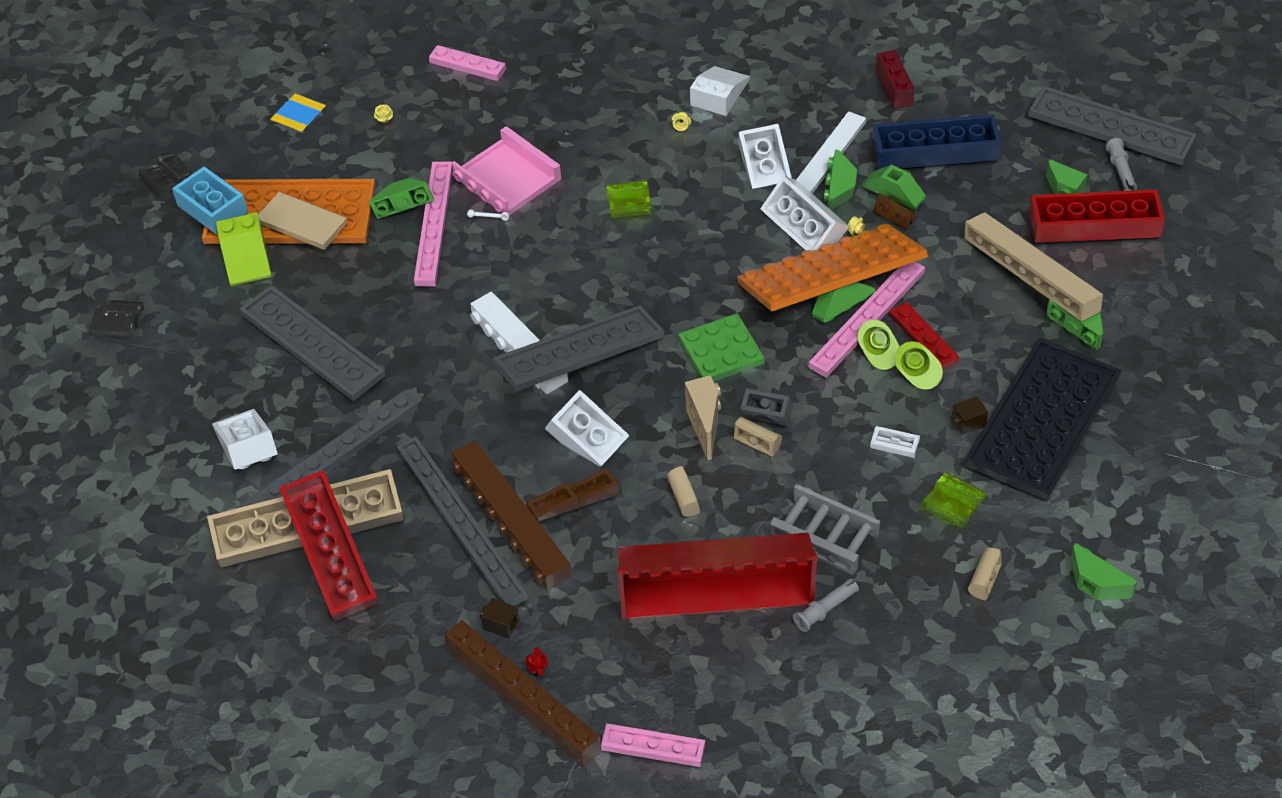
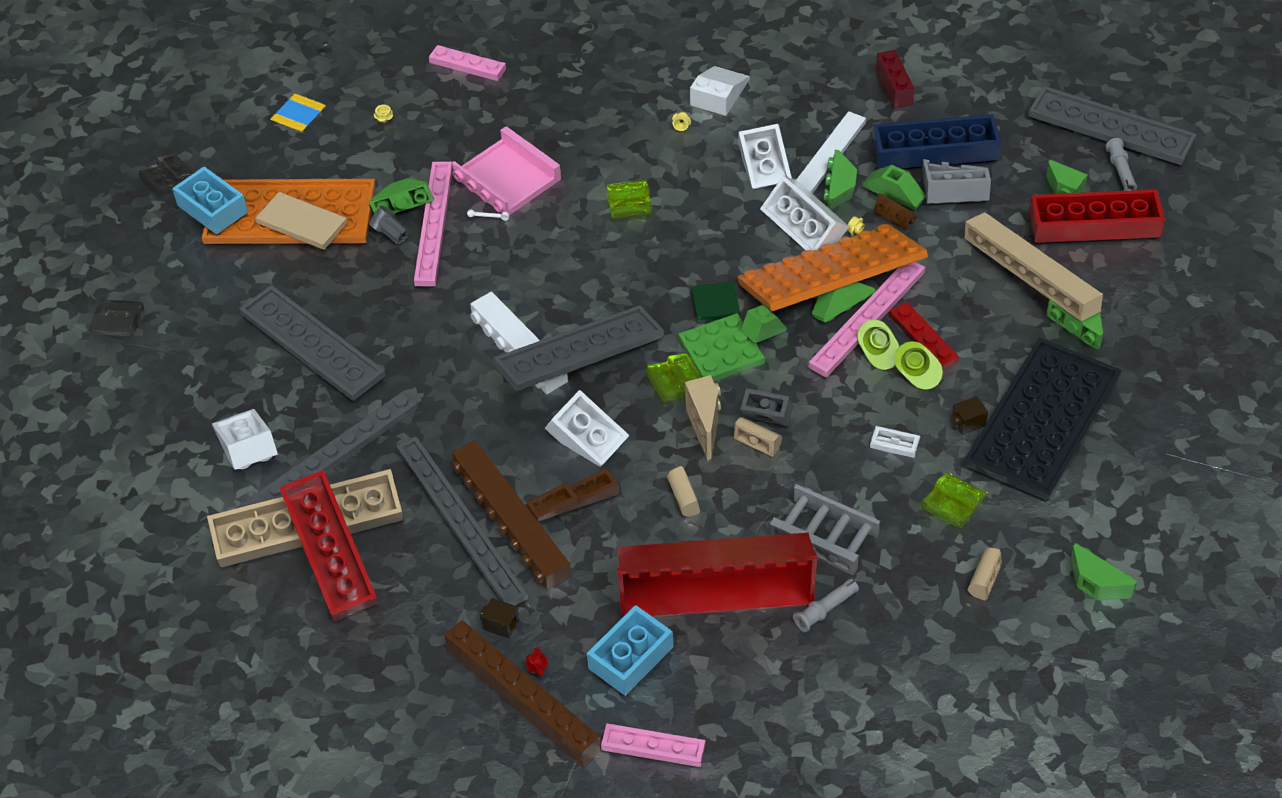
lime slope [216,212,272,287] -> none
none -> dark grey piece [369,205,409,245]
none -> medium azure brick [587,605,673,696]
none -> clear neon green slope [645,353,702,402]
none -> dark green tile [692,281,740,323]
none -> bright green slope [741,305,787,343]
none -> light grey wedge [922,159,991,204]

